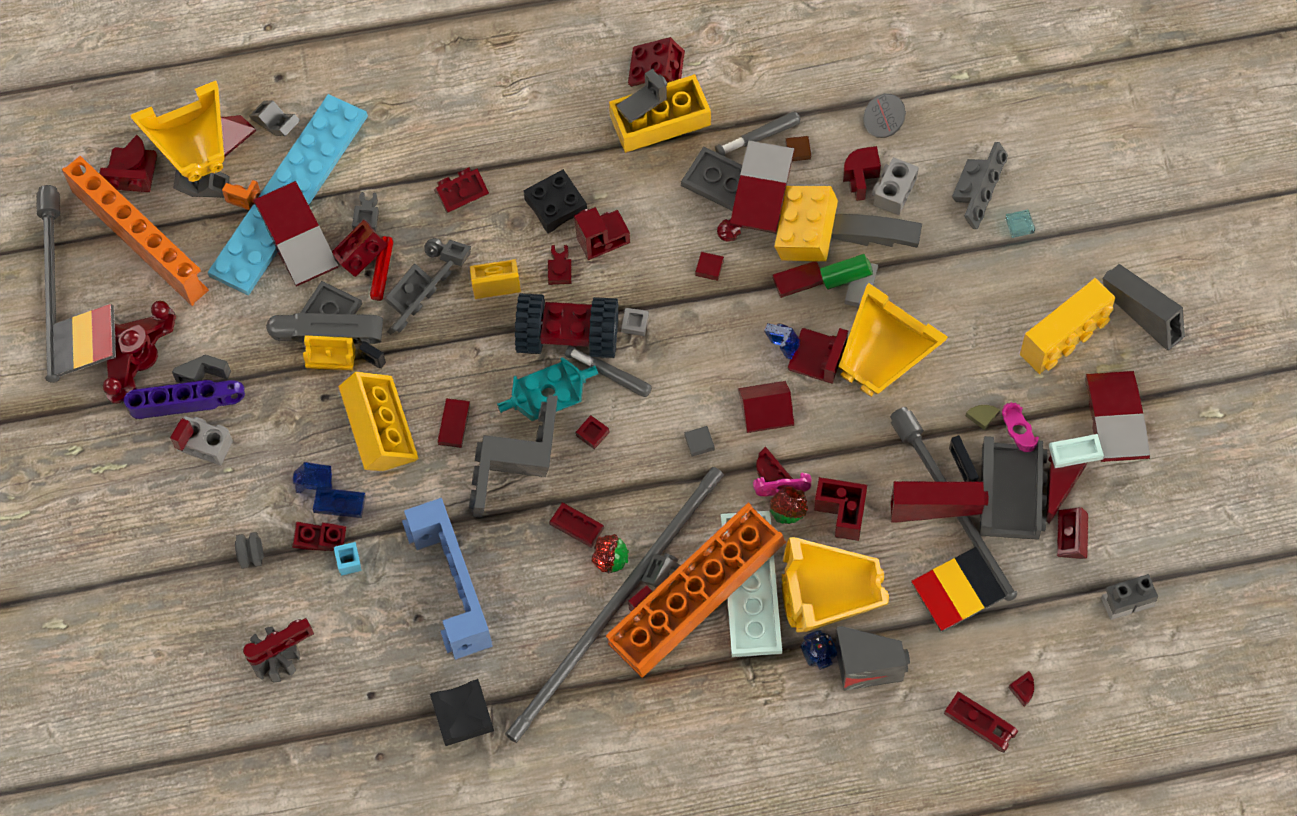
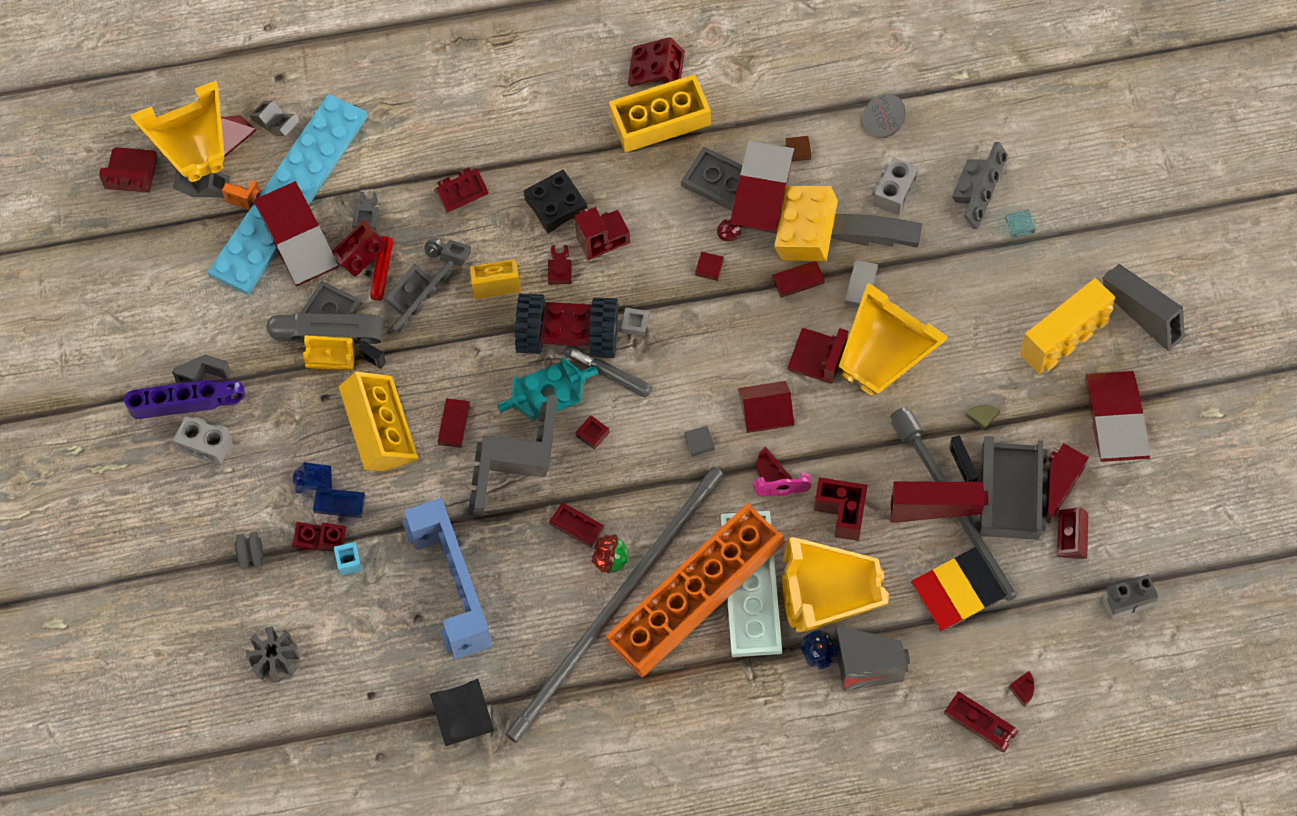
flag [36,185,116,383] -> none
orange tile [62,156,209,306] -> none
dark red piece [102,300,176,404] -> none
dark red tile [107,135,146,170] -> none
dark red tile [170,418,194,451] -> none
dark red plate [243,618,314,665] -> none
dark grey bracket [617,69,667,123] -> none
dark red tile [628,585,653,611] -> none
dark grey bracket [641,553,681,587] -> none
dark grey piece [715,112,800,156] -> none
clear blue bracket [764,323,800,359] -> none
clear red piece [769,485,808,524] -> none
green brick [820,254,873,290] -> none
dark red brick [843,146,881,201] -> none
dark pink piece [1002,402,1039,452] -> none
light aqua tile [1049,434,1104,468] -> none

